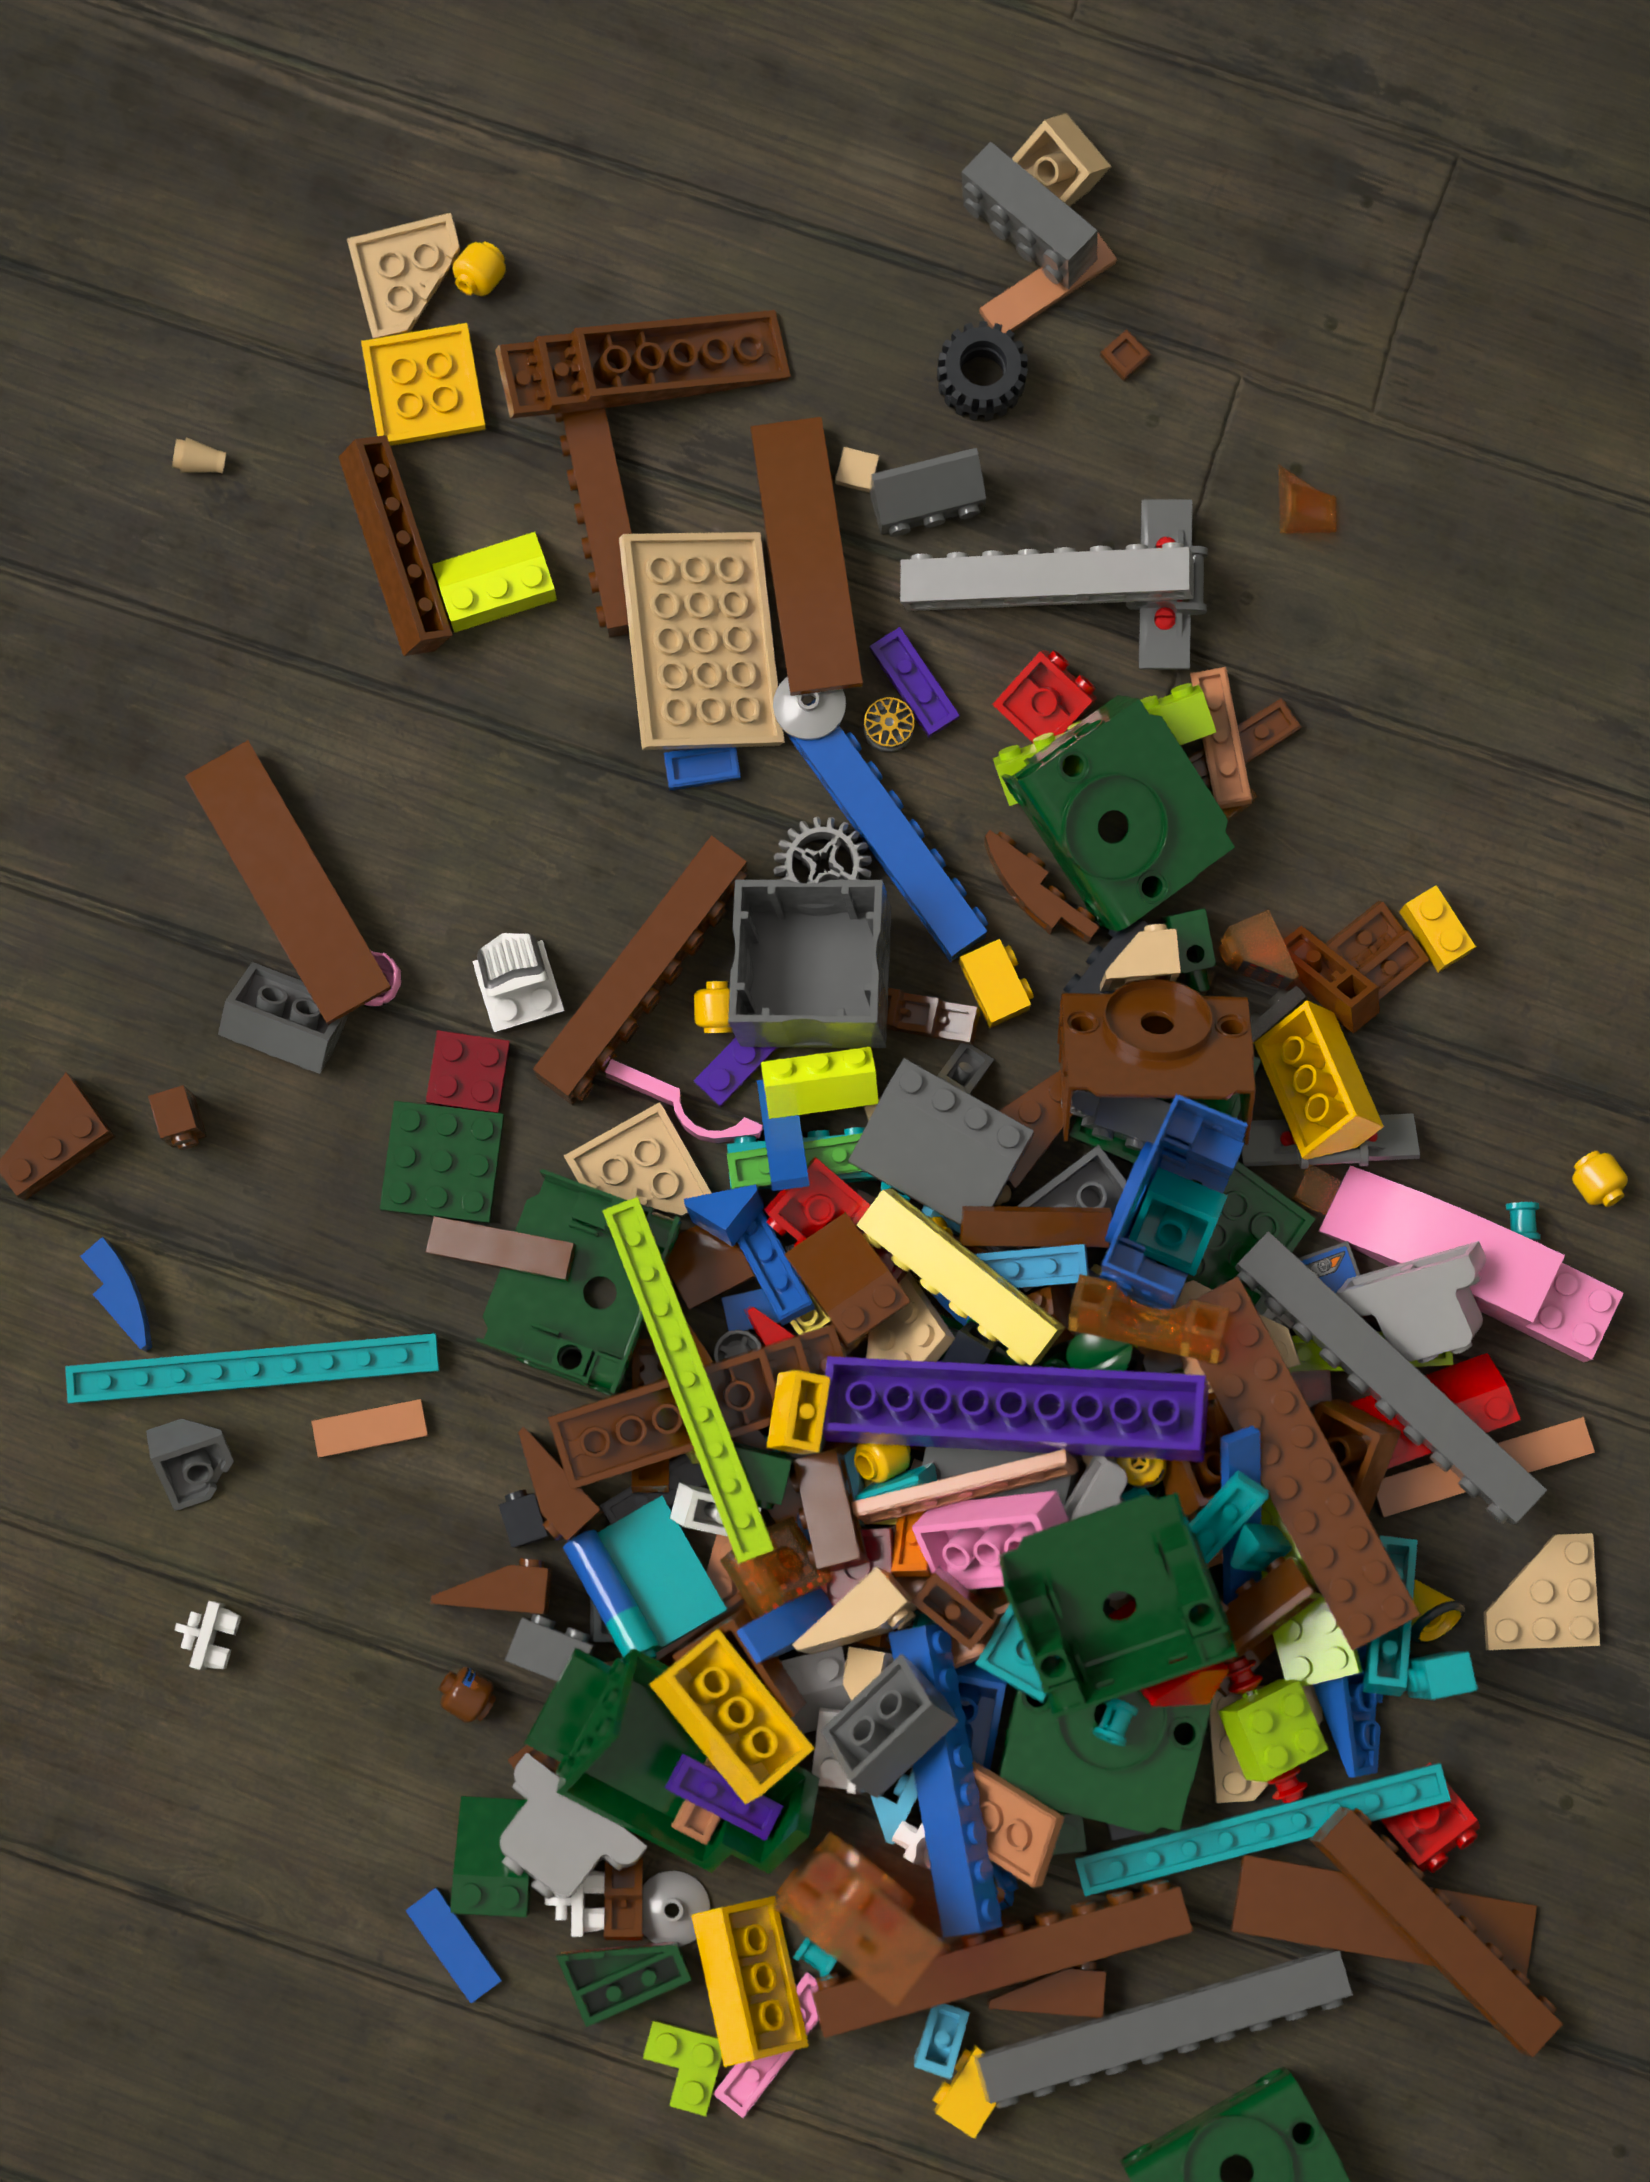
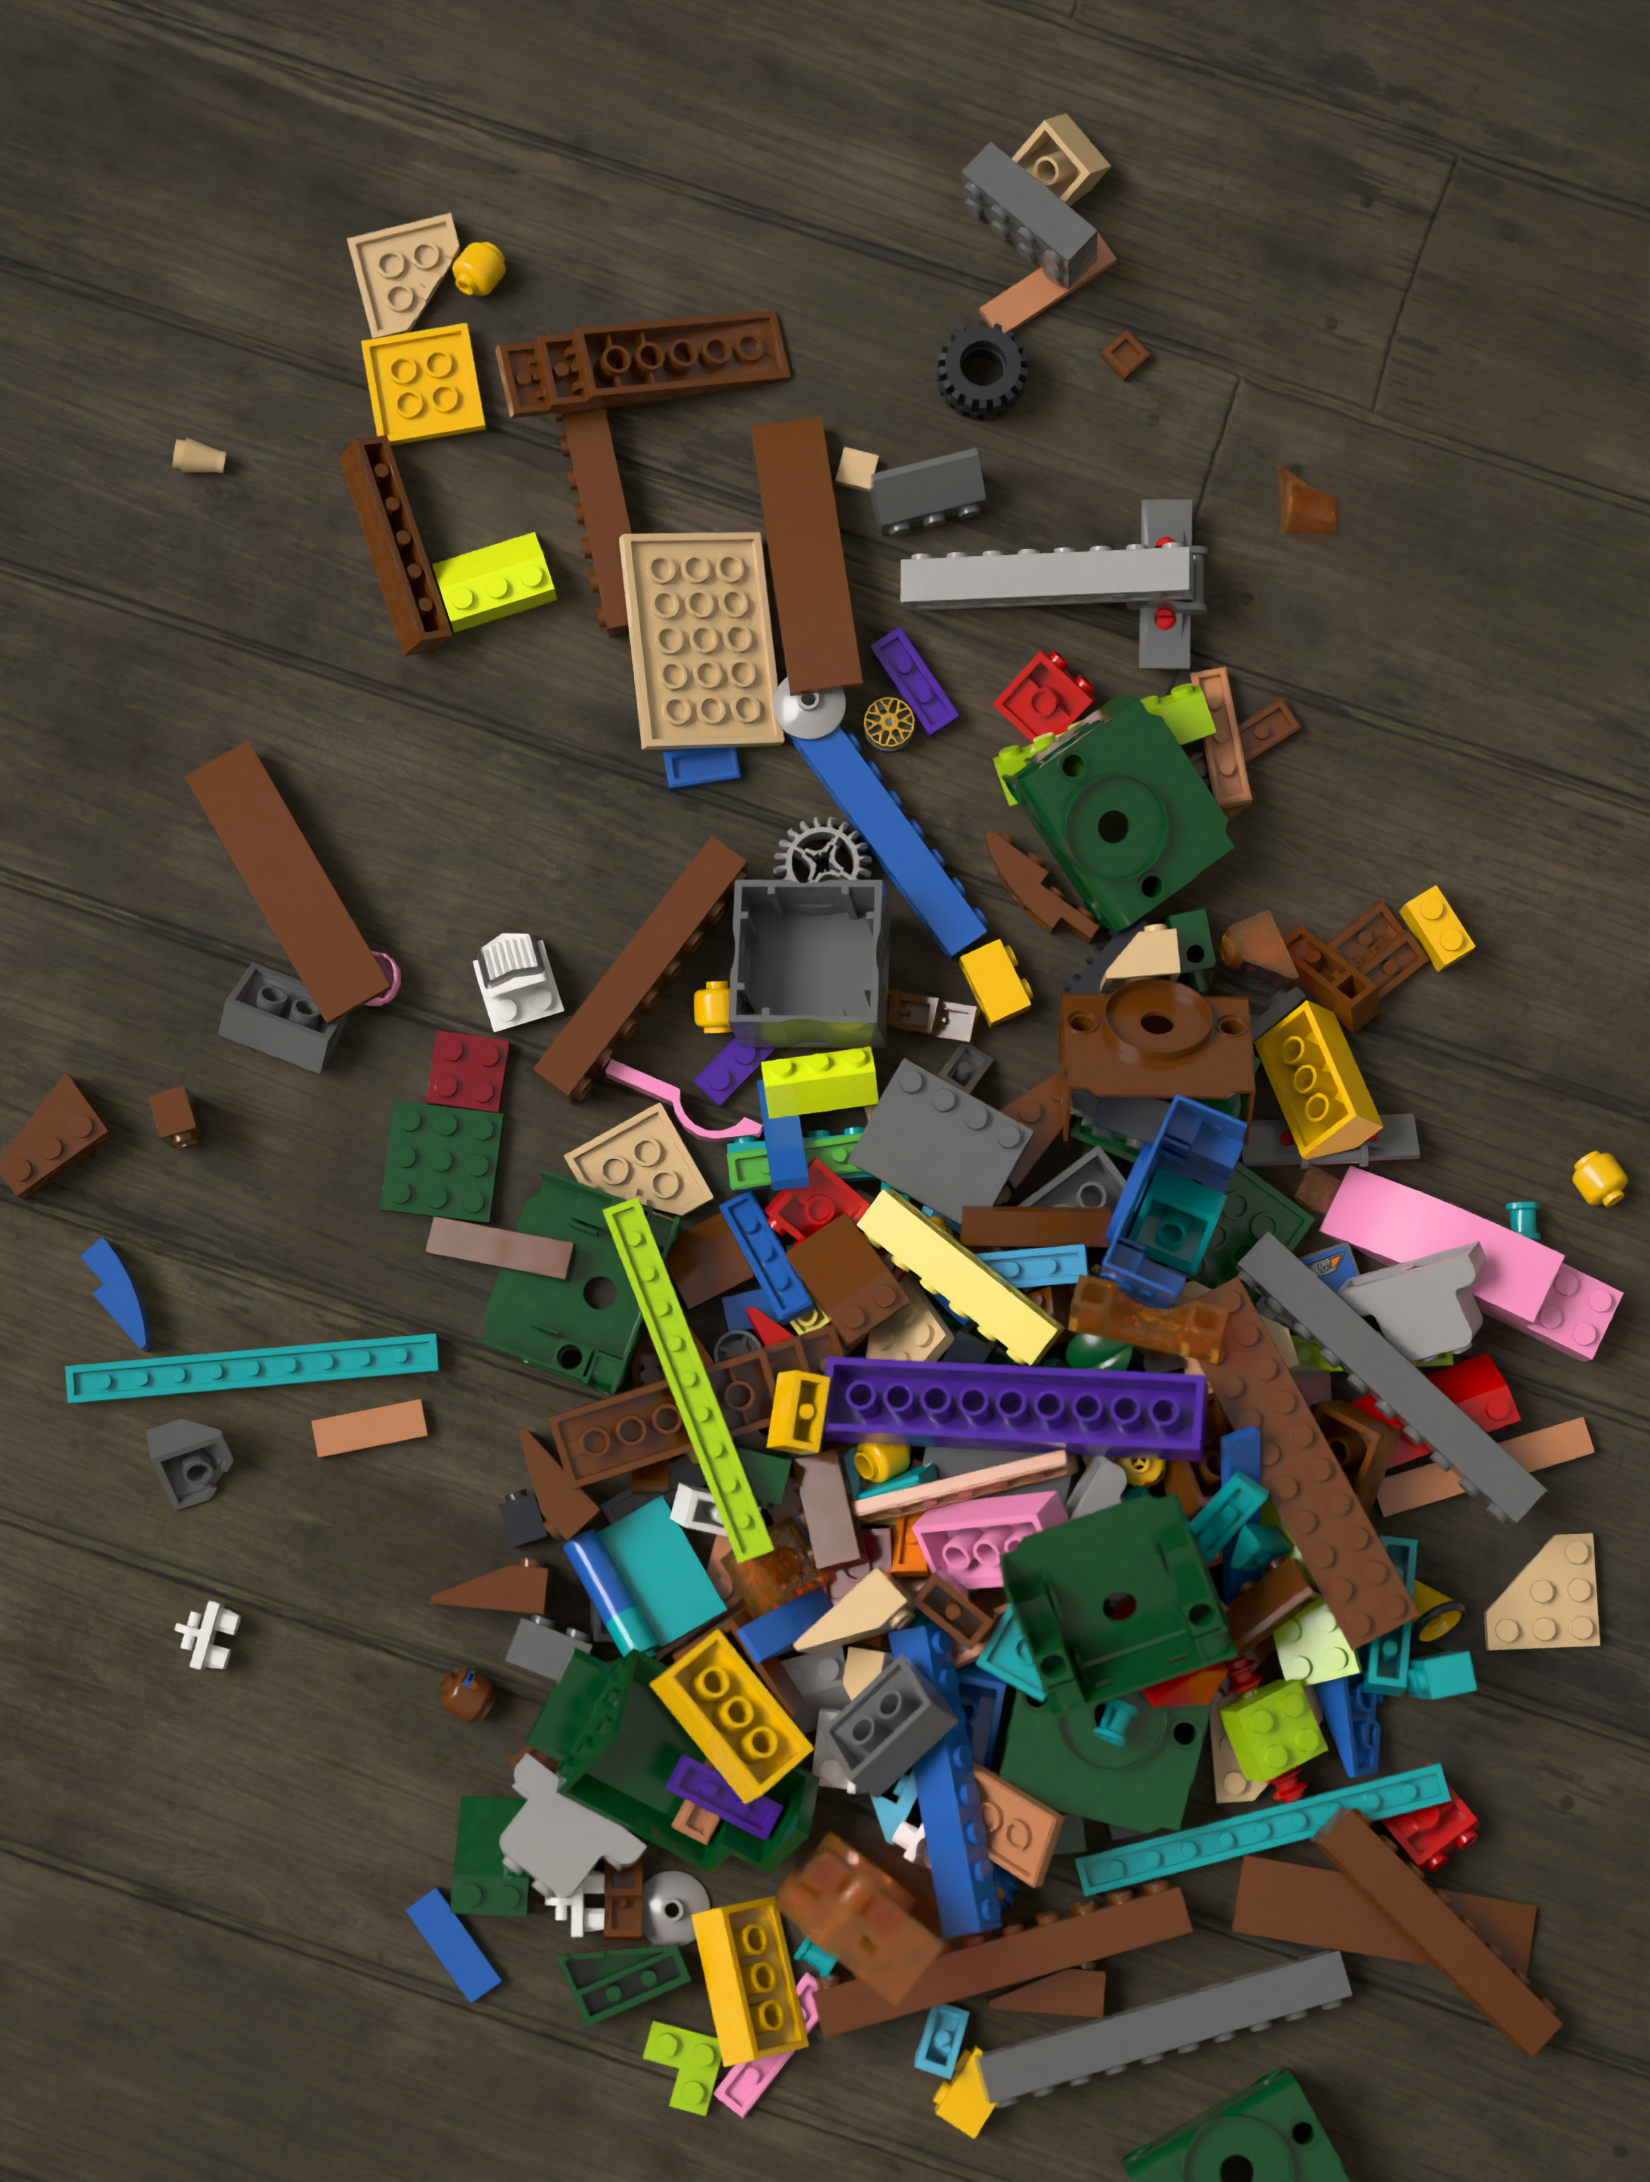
blue slope [684,1184,764,1247] -> none

